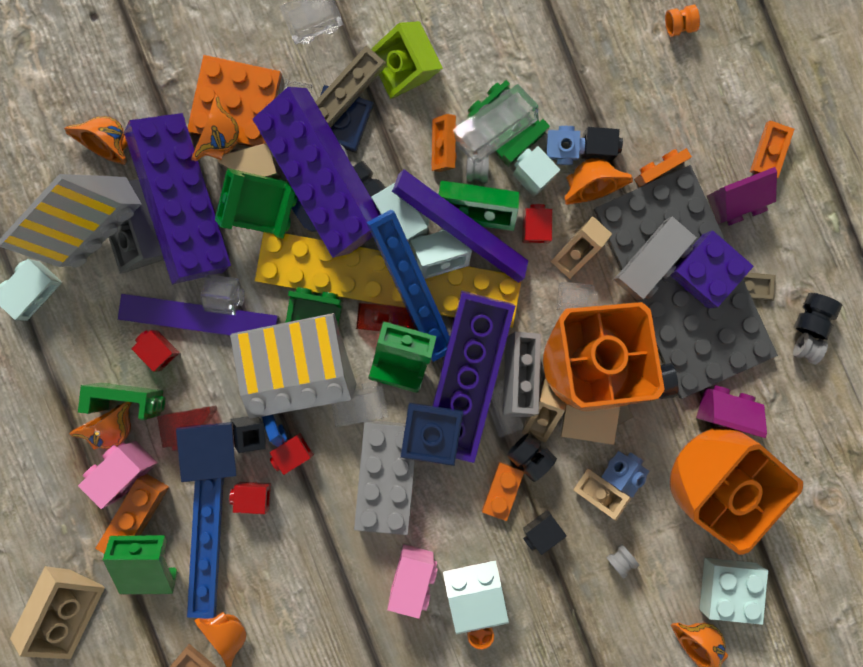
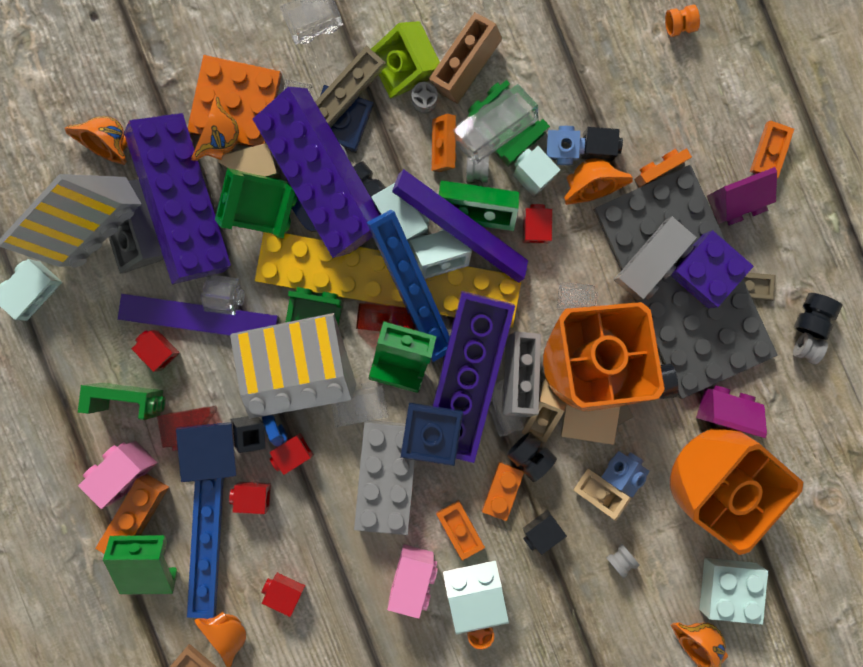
tan slope [10,566,105,659] -> none
orange hat [69,402,132,450] -> none
tan slope [551,216,612,279] -> none
none -> red brick [261,572,306,617]
none -> light grey wheel [411,82,438,114]
none -> medium nougat brick [429,12,502,104]
none -> orange plate [436,500,485,561]

